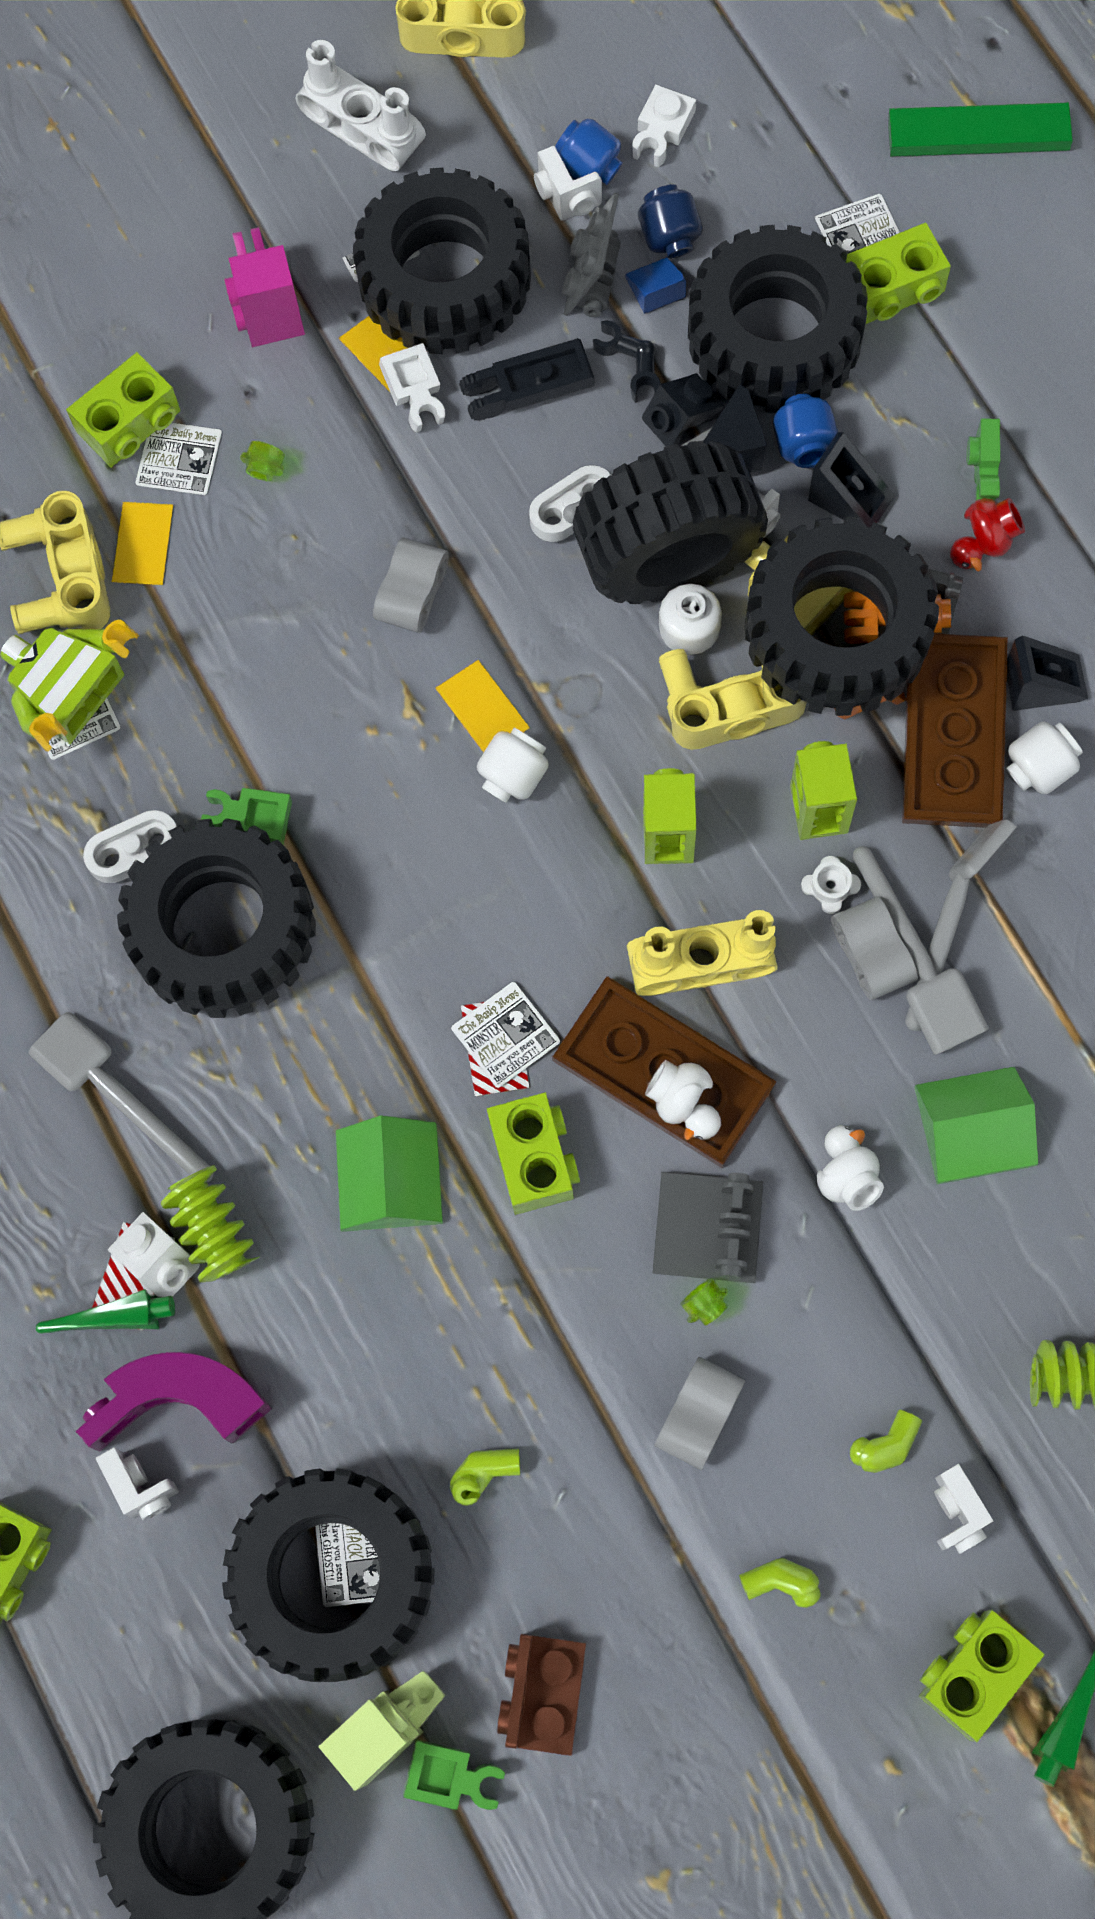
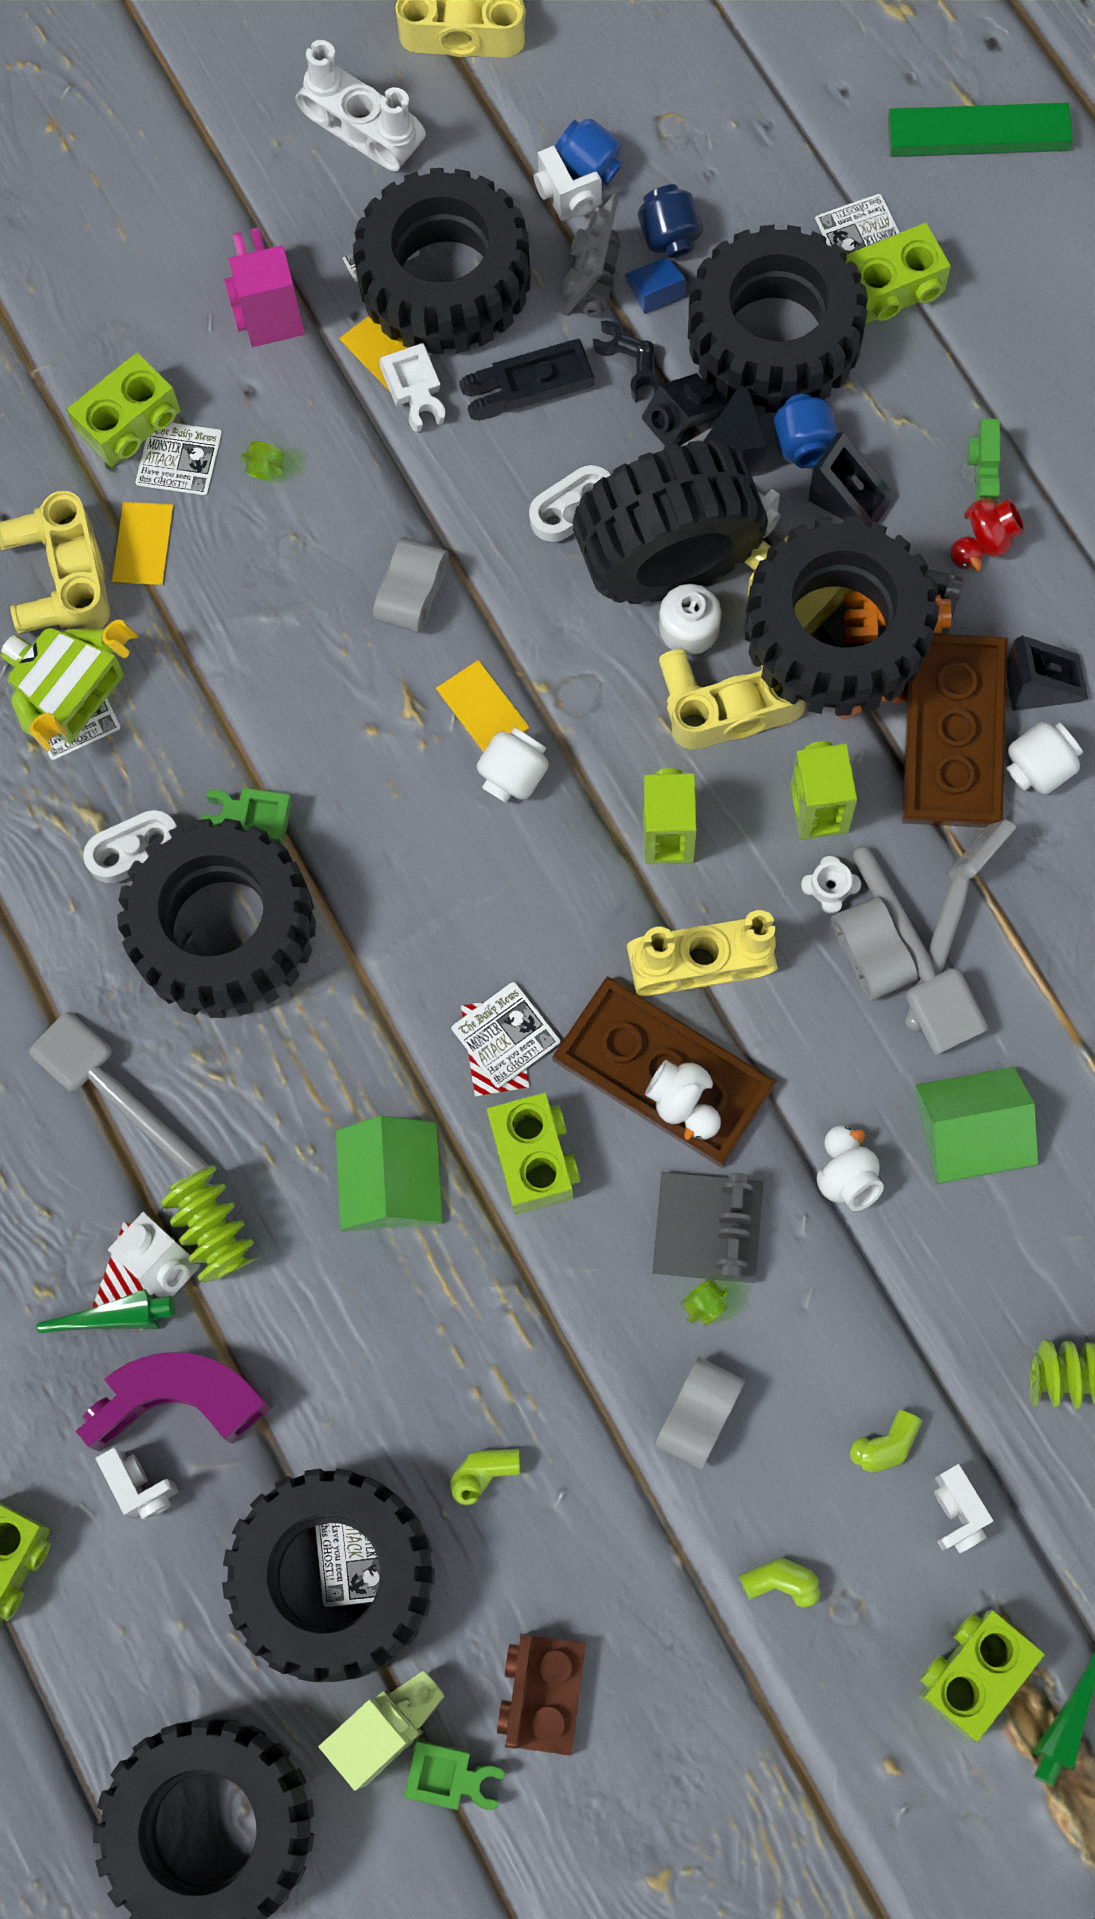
white plate [632,84,696,168] -> none

